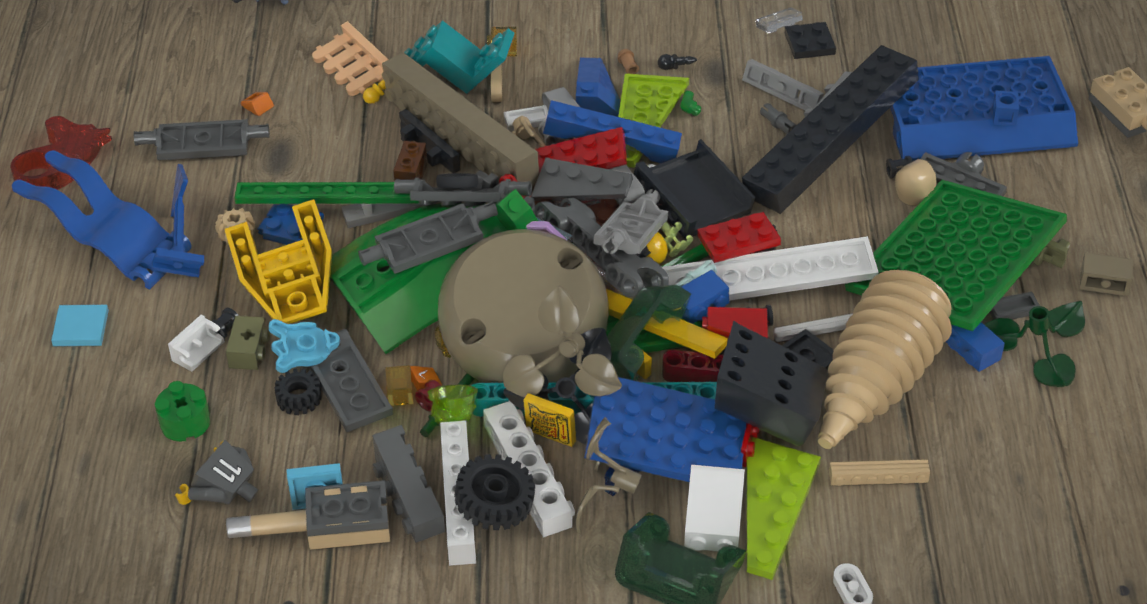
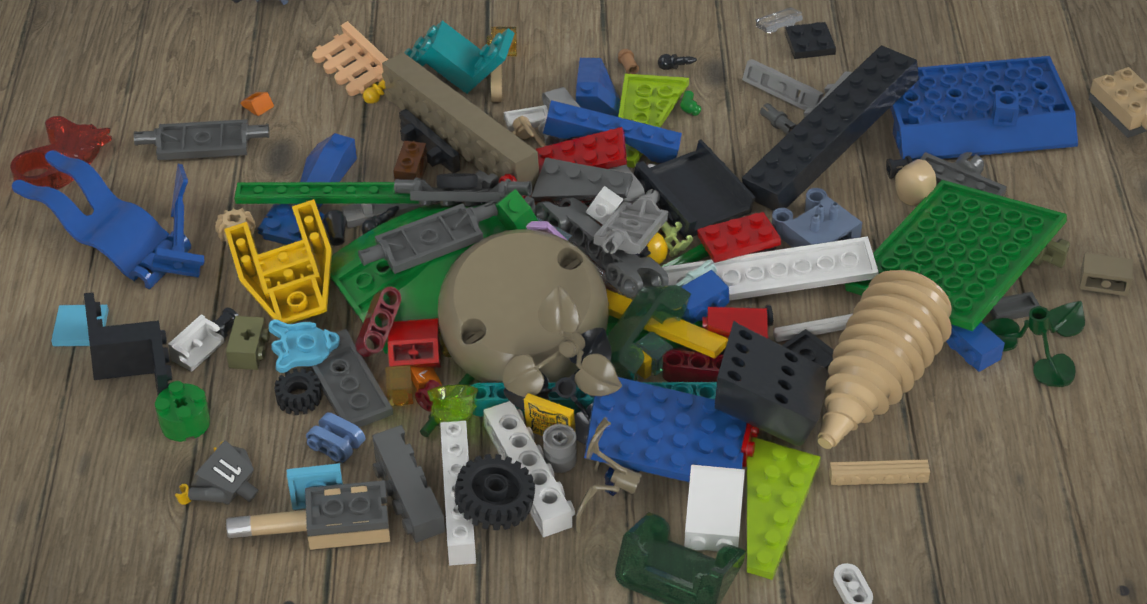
none -> black bracket [84,292,172,396]
none -> blue wedge [294,133,357,210]
none -> medium blue brick [306,412,365,462]
none -> black cone [323,210,346,246]
none -> dark red beam [355,287,401,357]
none -> black bar [361,206,399,234]
none -> red slope [388,318,441,371]
none -> light grey wheel [543,424,577,473]
none -> white brick [585,186,623,225]
none -> clear light blue panel [635,332,673,376]
none -> sand blue piece [771,188,862,248]

